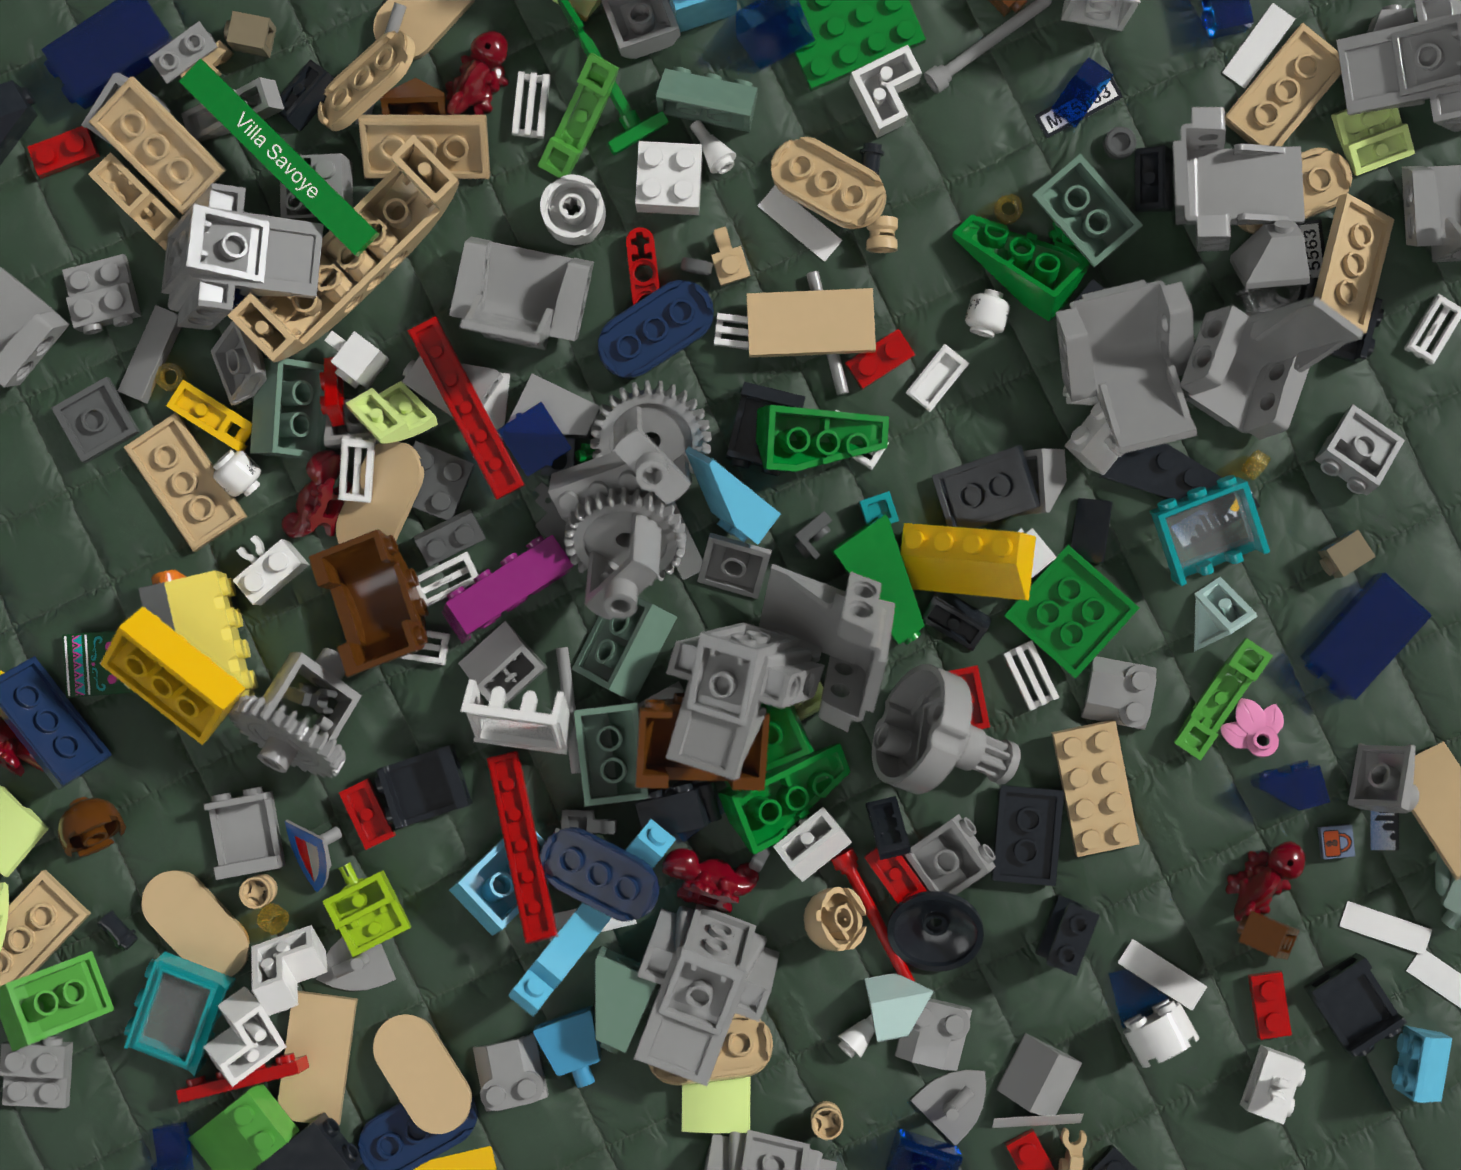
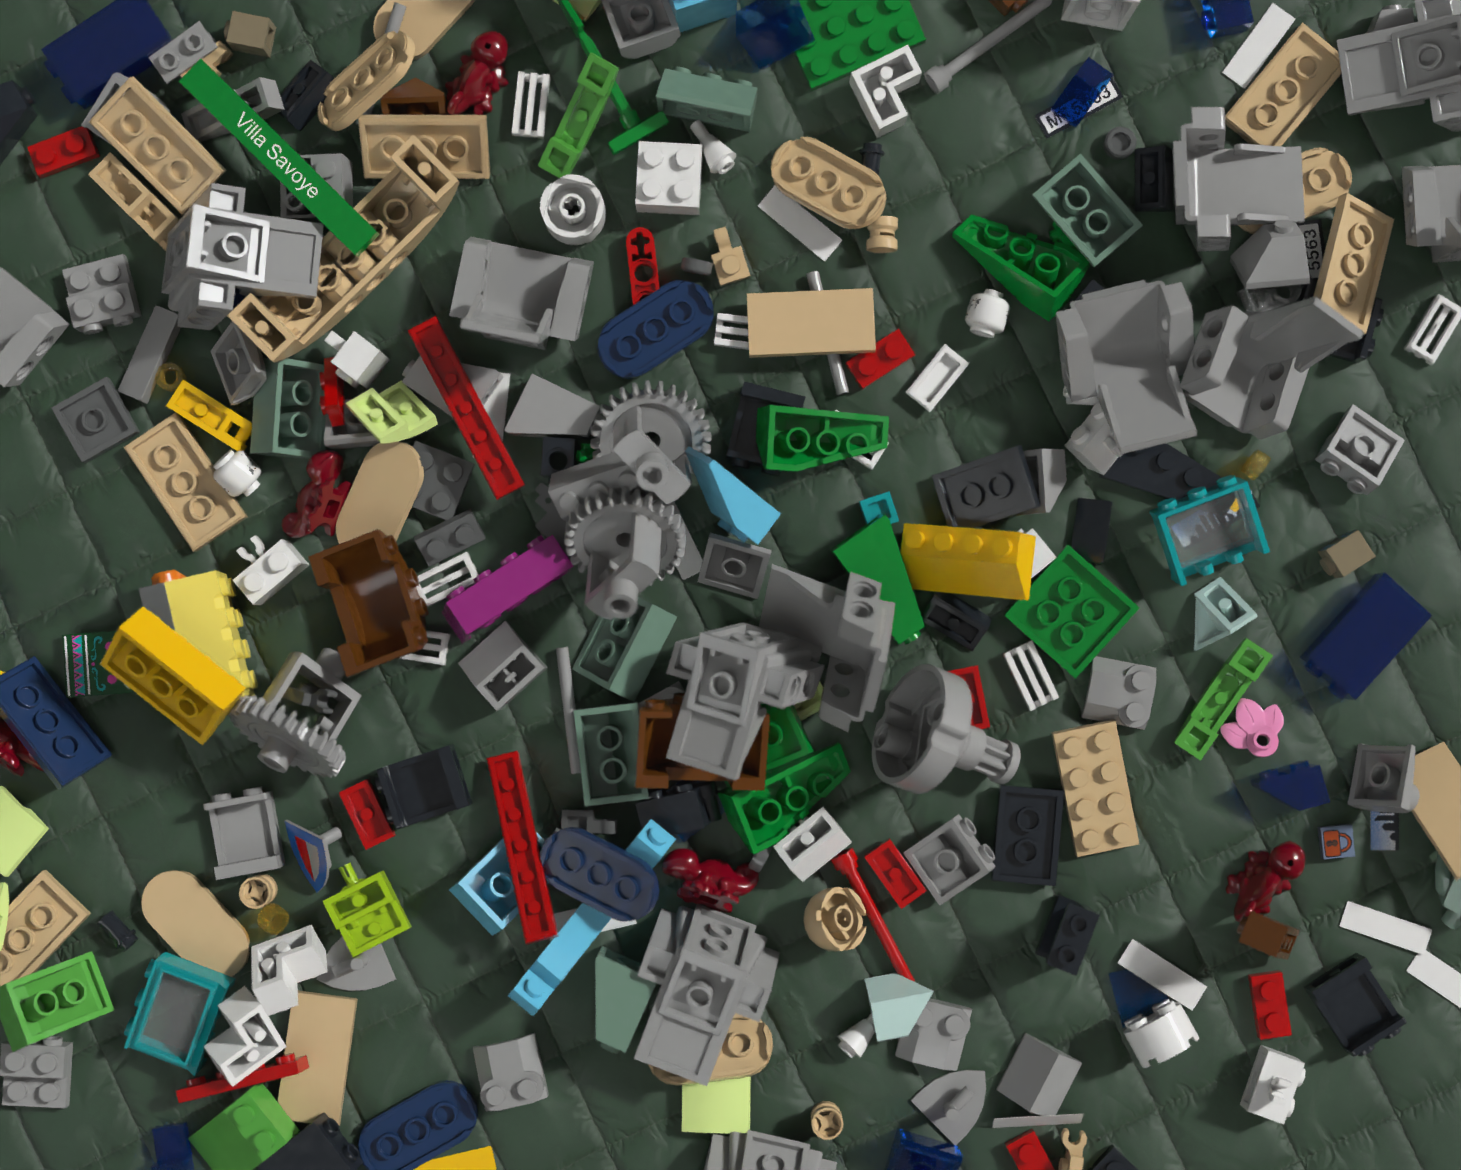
reddish brown cylinder [57,797,126,857] -> none
white tile [338,436,376,503] -> none
tan tile [373,1014,472,1134] -> none
white window [460,679,573,755] -> none
clear blue piece [497,402,572,477] -> none
dark azure torso [533,1005,602,1088] -> none
dark grey bracket [794,511,833,561] -> none
black plate [865,796,911,860] -> none
black dish [887,891,984,972] -> none
clear yellow axle [994,194,1024,224] -> none
yellowish green slope [1331,108,1415,176] -> none
medium azure slope [1391,1025,1452,1103] -> none

